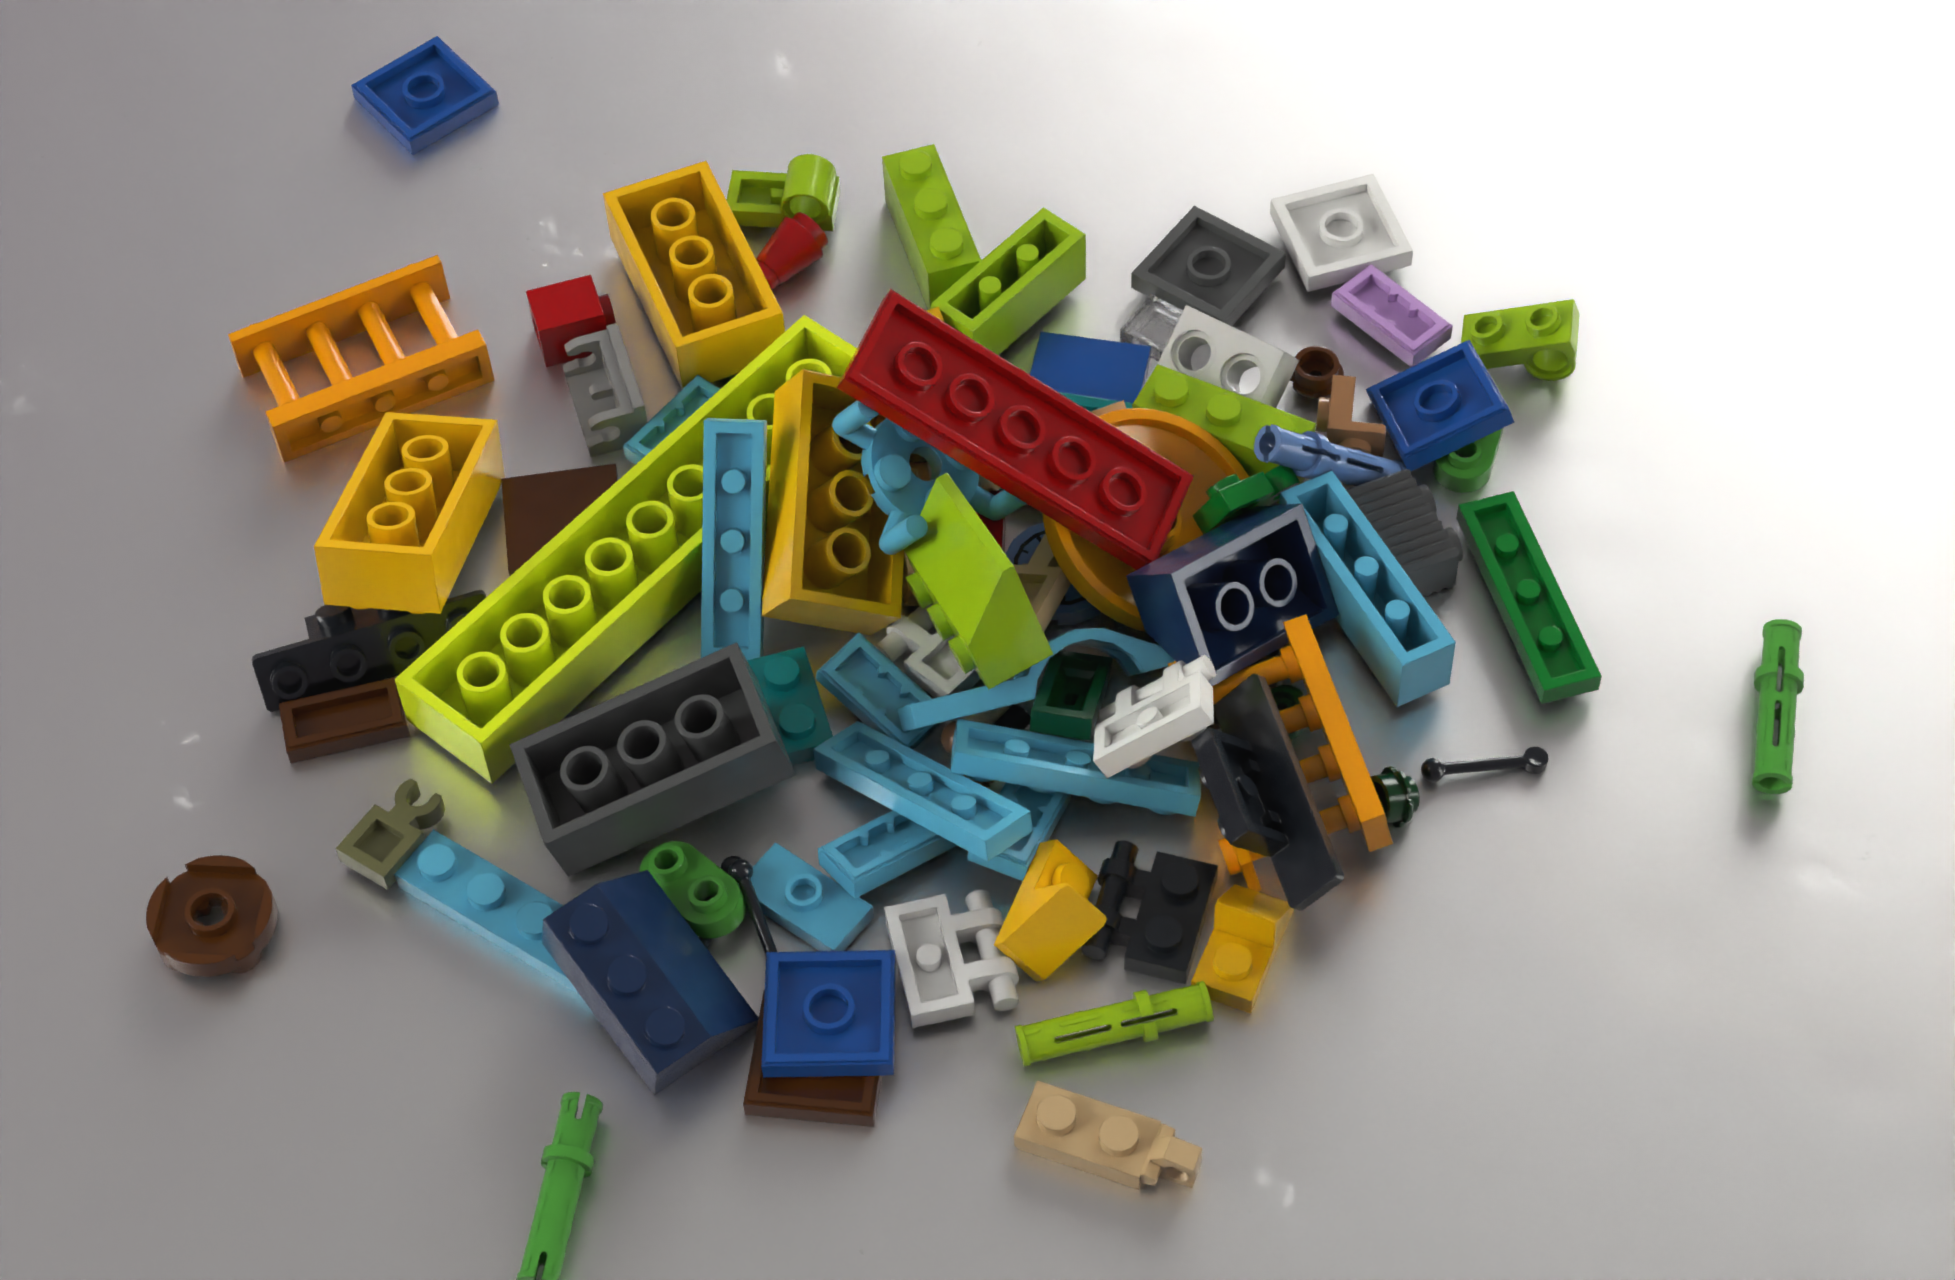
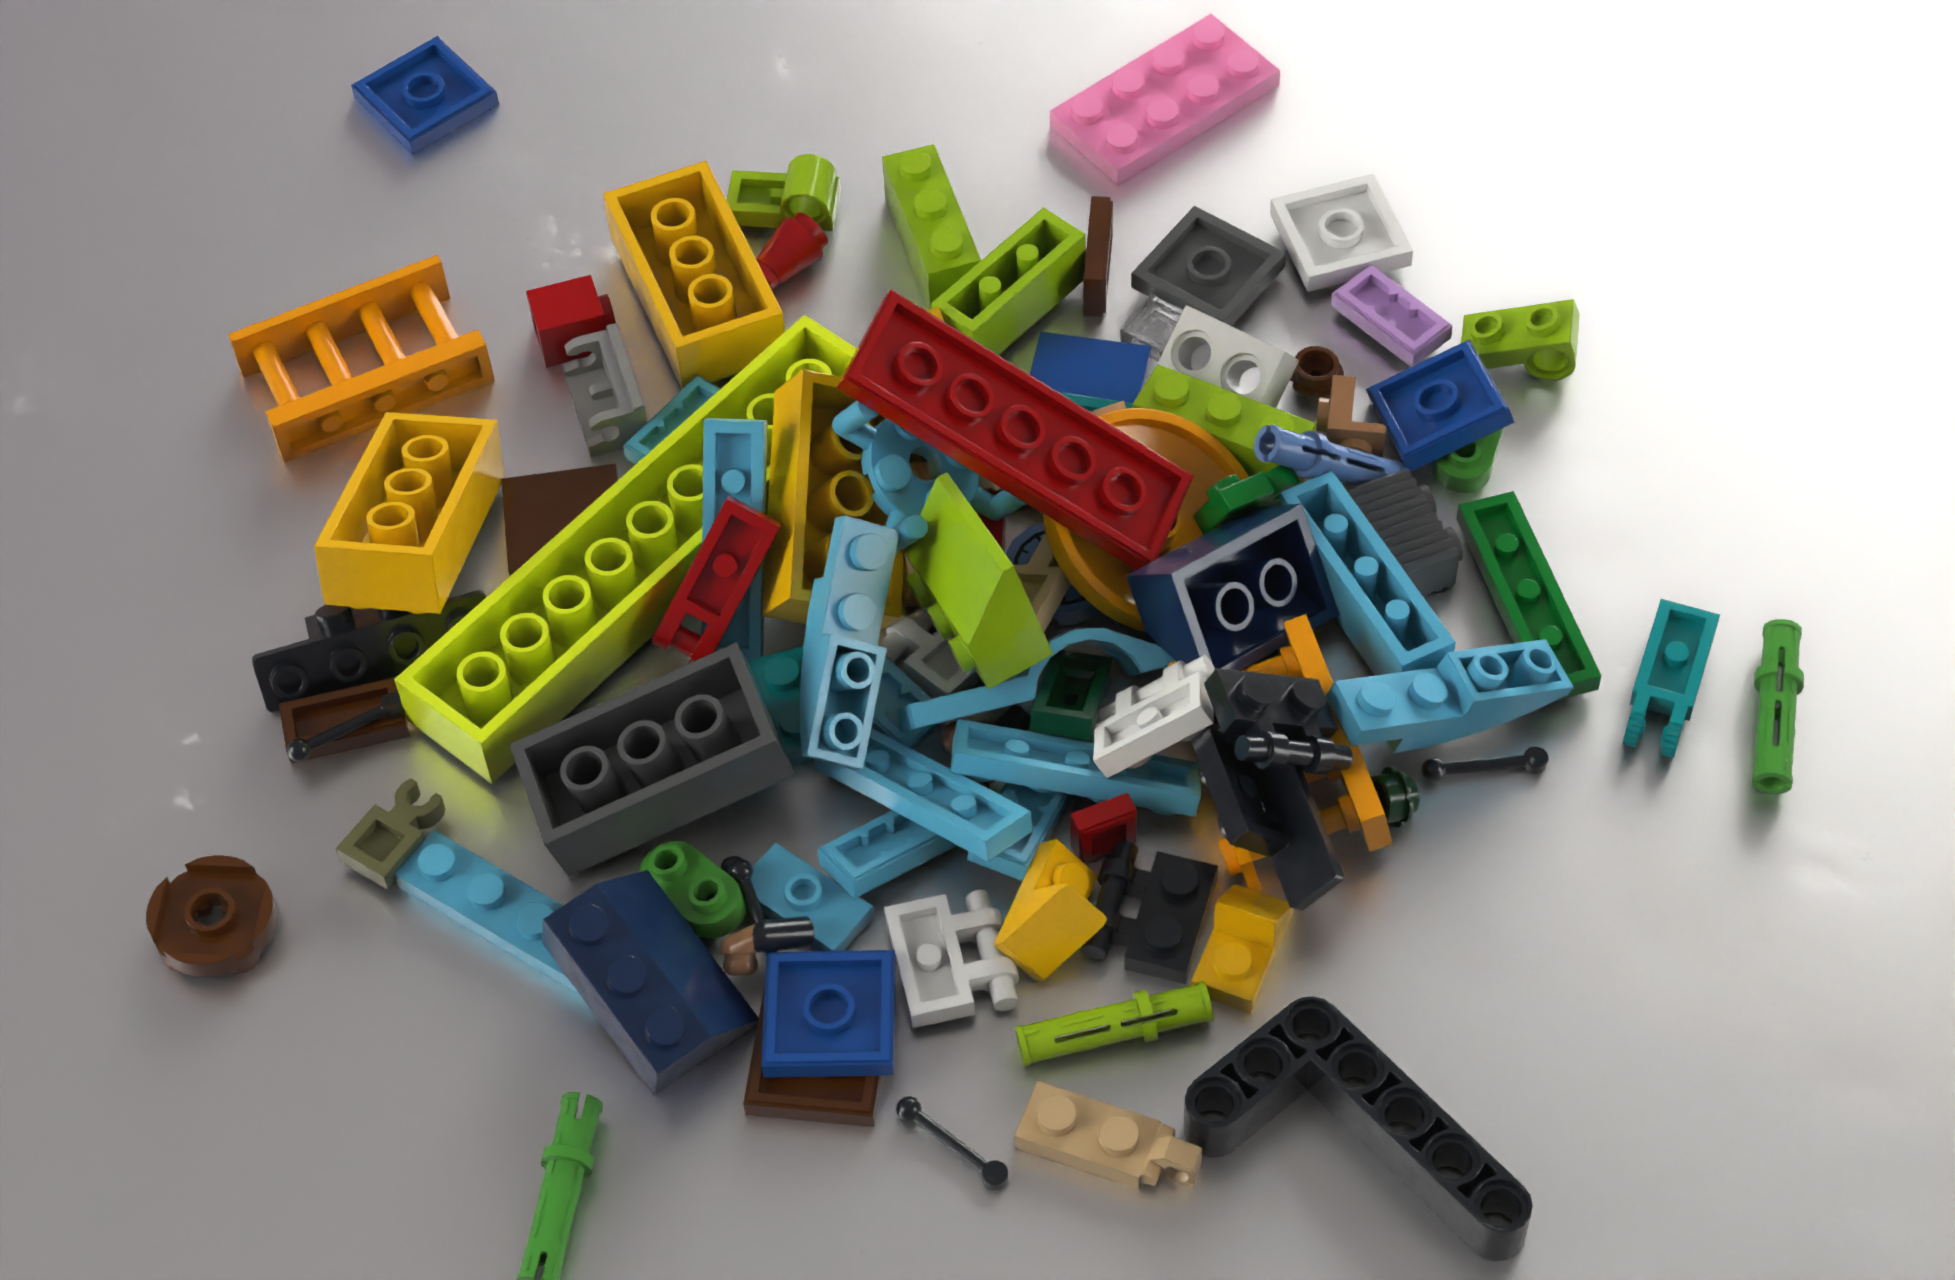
none -> black hinge [287,692,405,762]
none -> red plate [651,495,783,663]
none -> arm [719,916,814,976]
none -> medium azure slope [800,515,900,769]
none -> black hinge [896,1096,1008,1190]
none -> bright pink plate [1050,14,1280,185]
none -> red tile [1070,793,1137,863]
none -> reddish brown tile [1083,196,1113,317]
none -> black beam [1183,996,1533,1261]
none -> black plate [1204,668,1353,775]
none -> medium azure slope [1325,639,1574,753]
none -> teal hinge [1622,599,1720,758]

